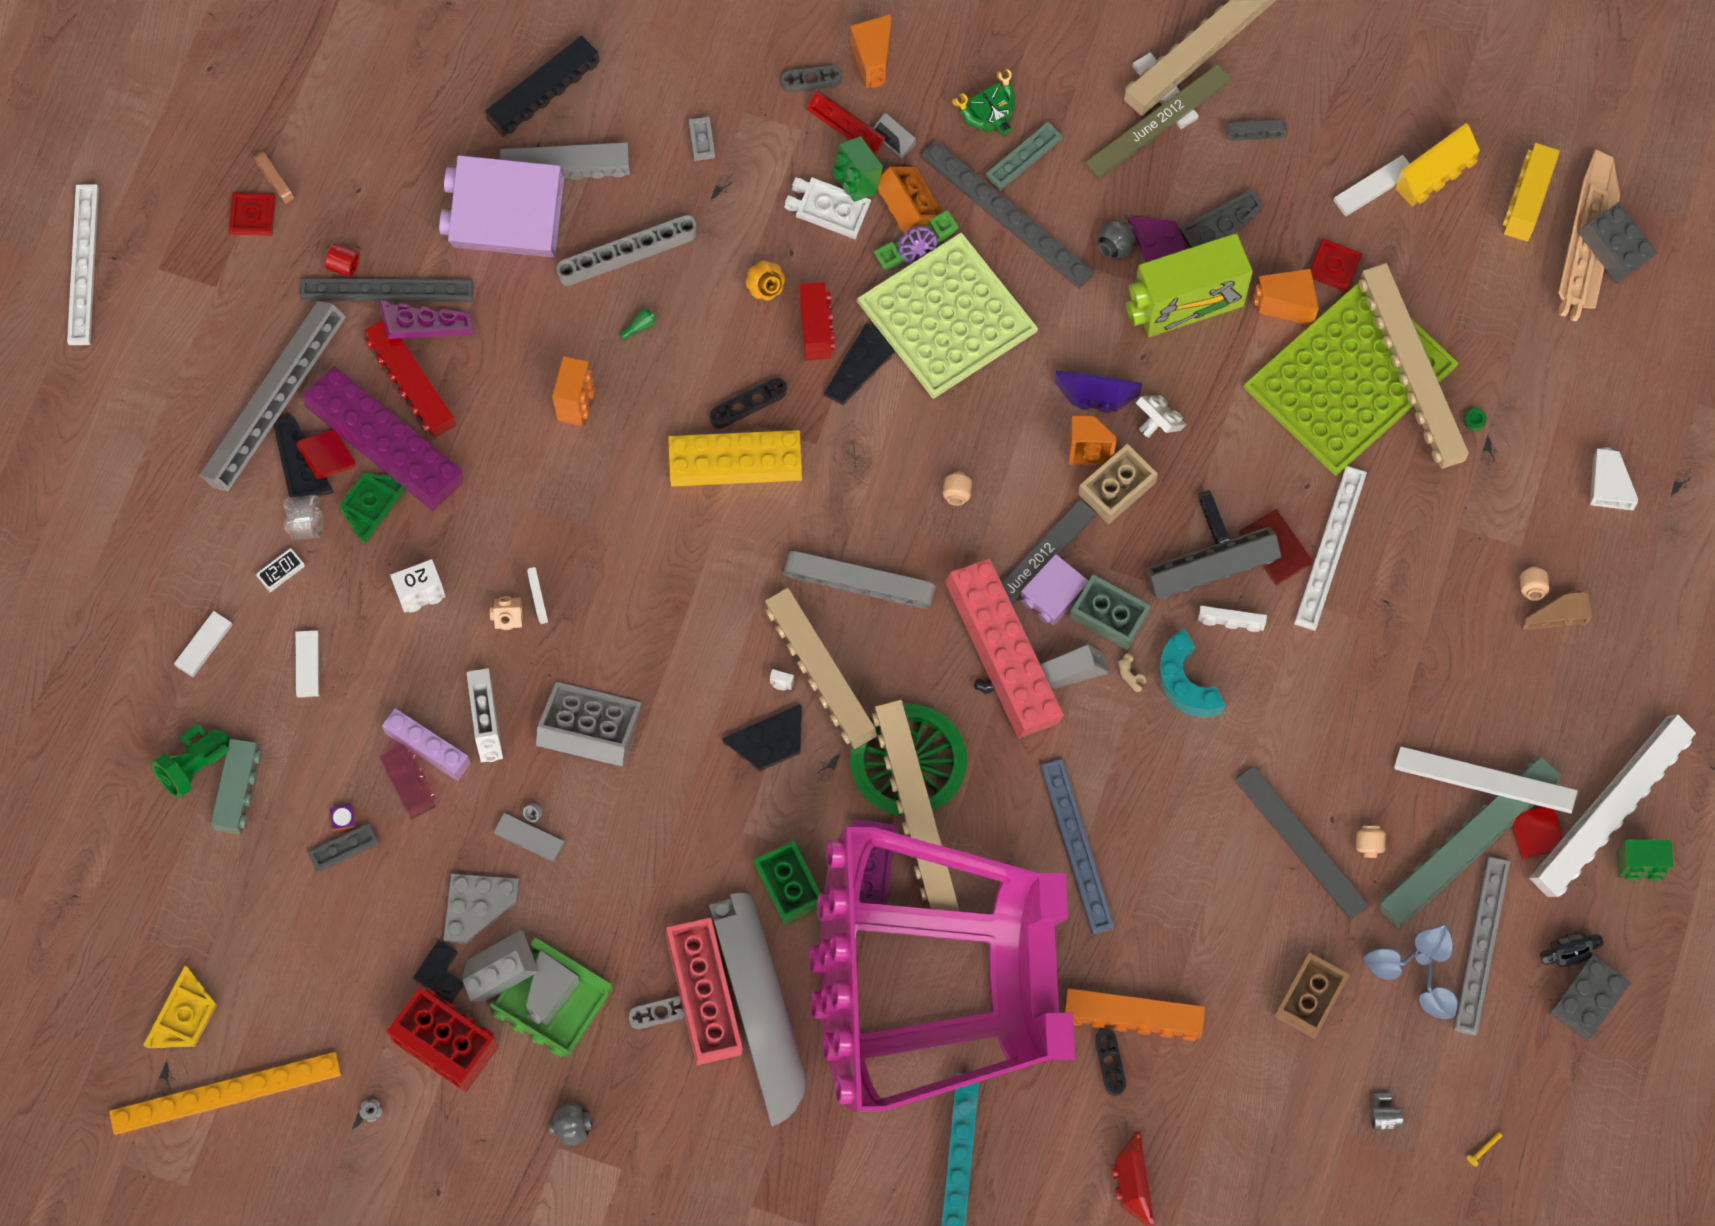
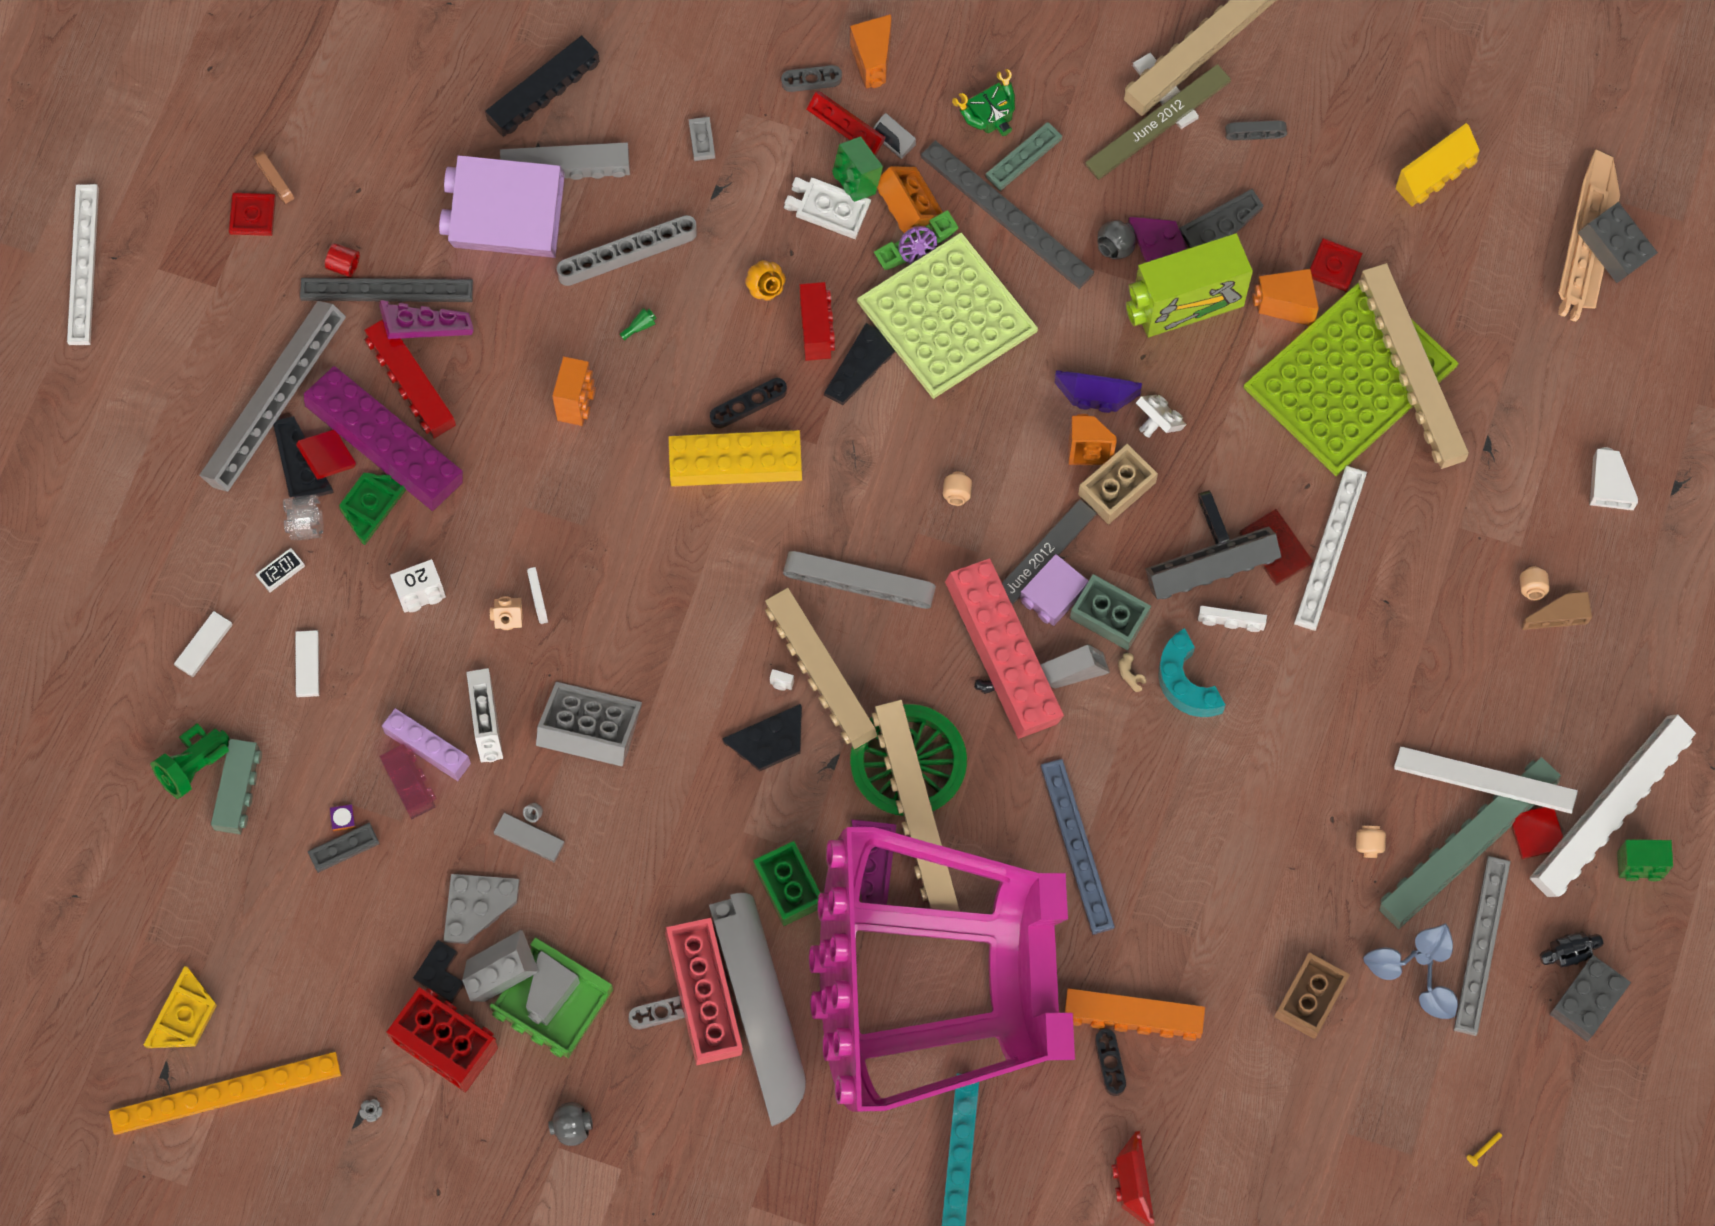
dark grey tile [1235,766,1369,920] -> none
white tile [1333,155,1410,216] -> none
flat silver piece [1370,1092,1403,1130] -> none
green tile [1464,408,1487,431] -> none
yellow brick [1503,143,1560,242] -> none

